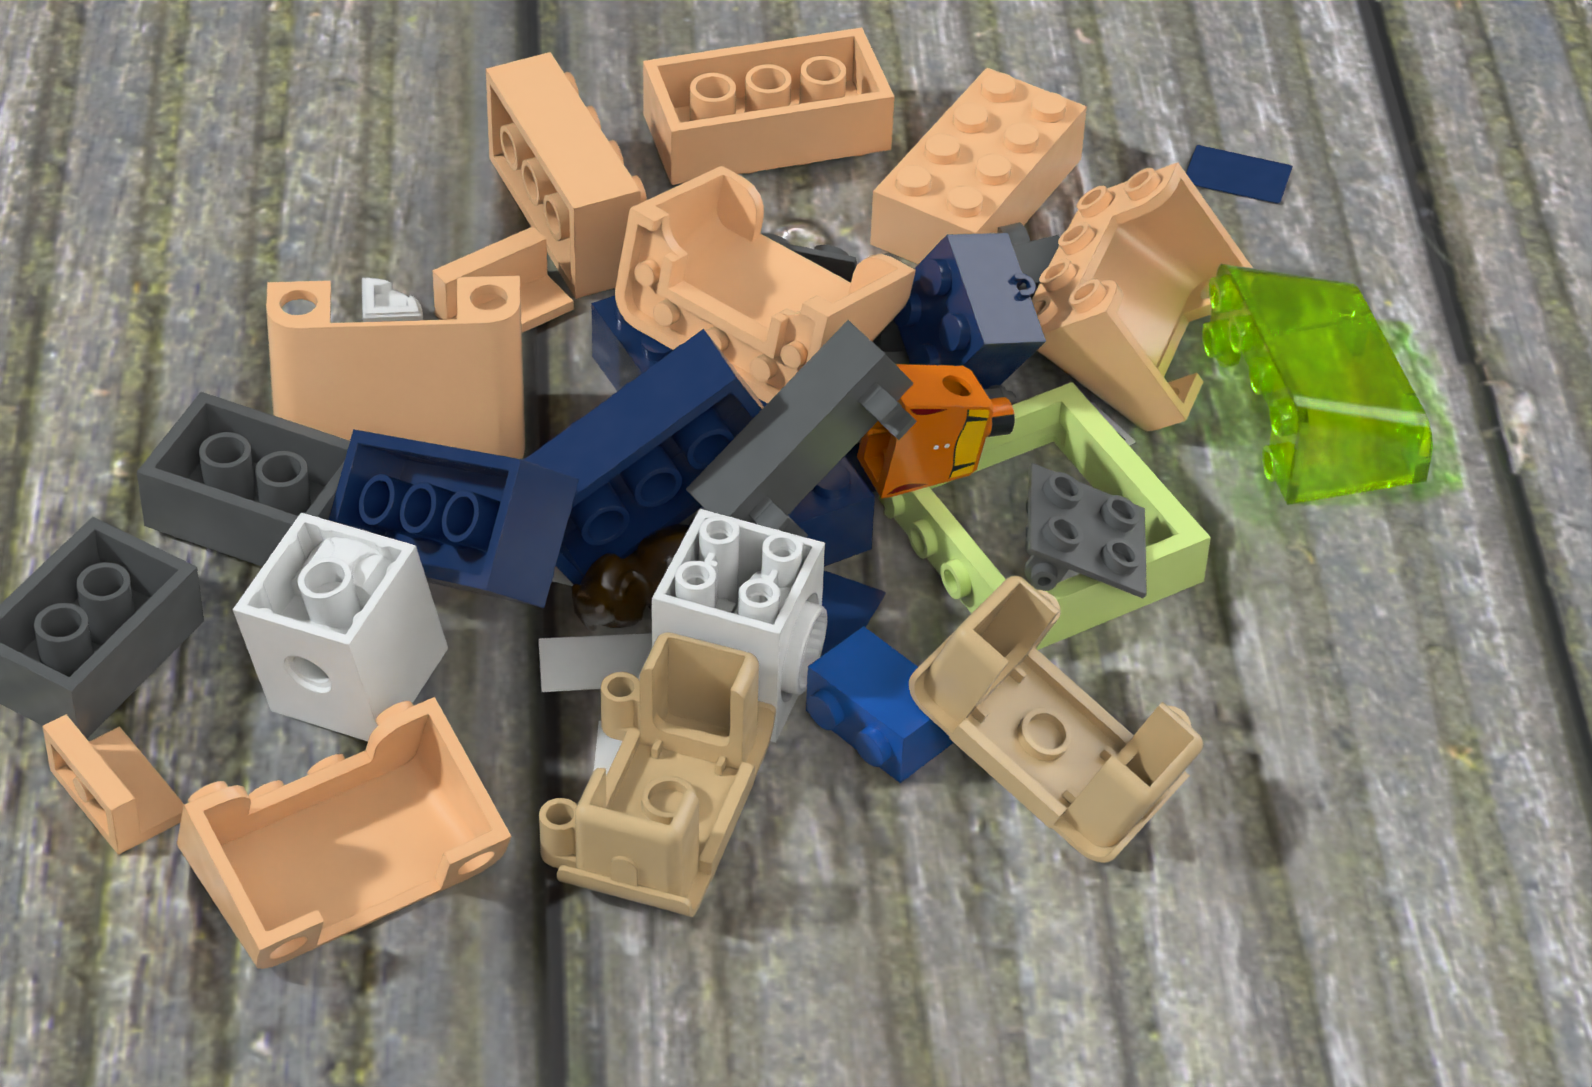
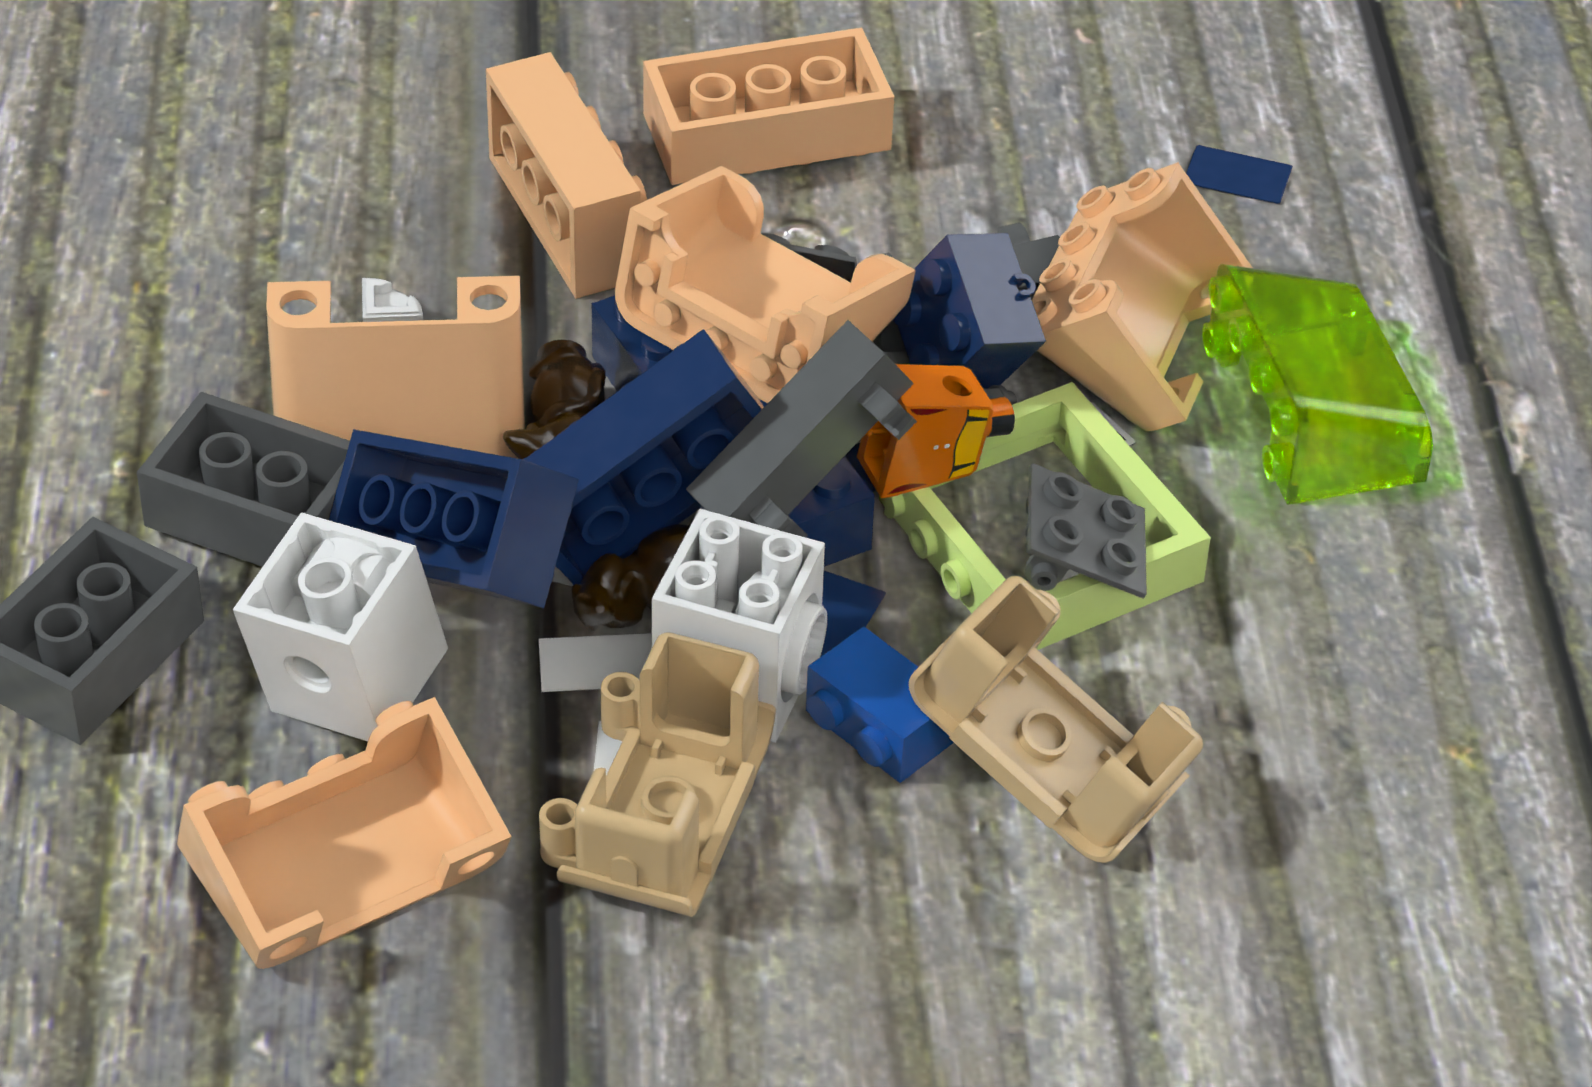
light nougat panel [42,714,184,855] -> none
light nougat panel [432,226,574,333] -> none
light nougat brick [870,68,1087,264] -> none
none -> dark brown animal [503,339,606,460]

